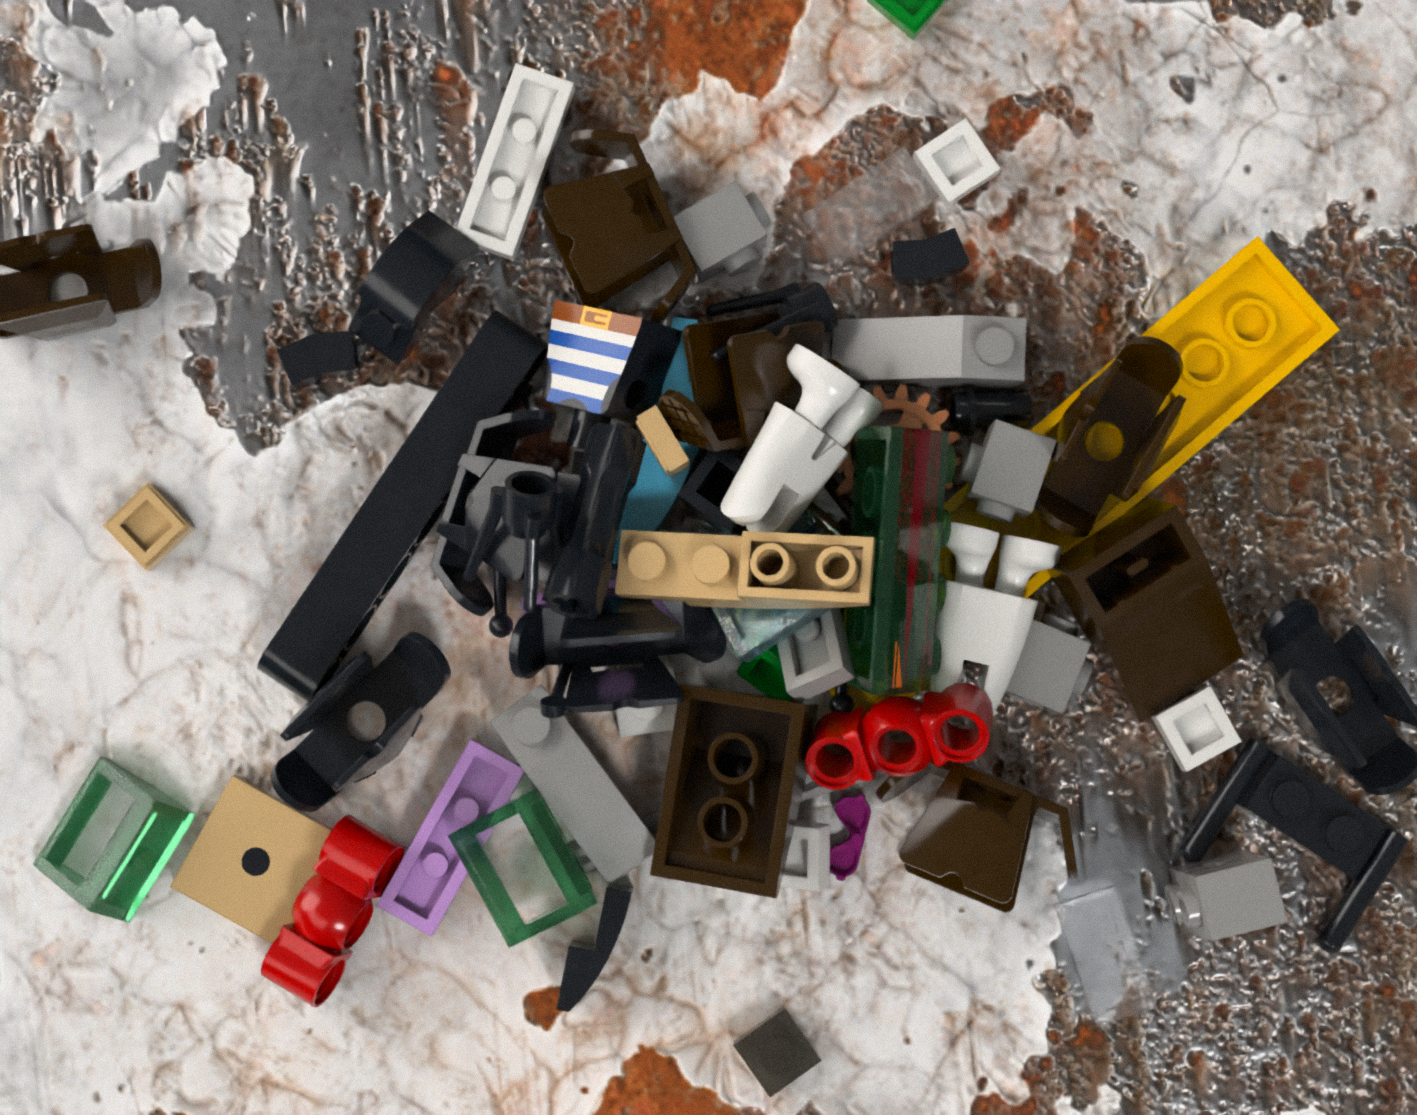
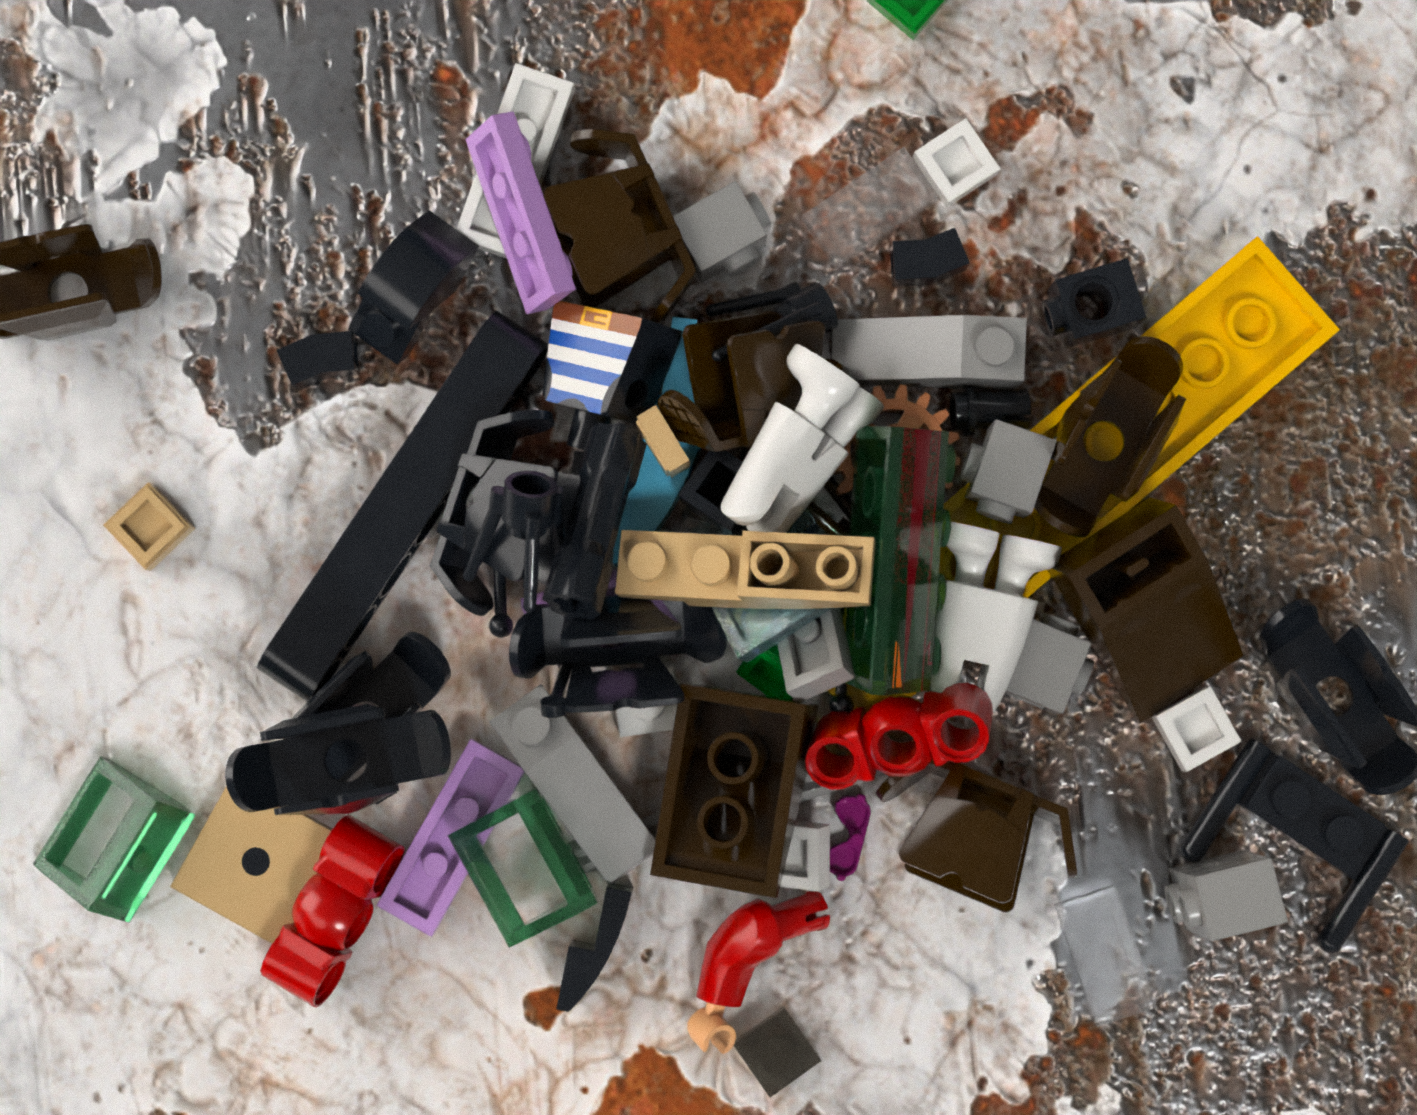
none -> black piece [225,704,451,815]
none -> lavender plate [465,111,576,314]
none -> red arm [687,891,830,1054]
none -> black brick [1042,258,1147,349]

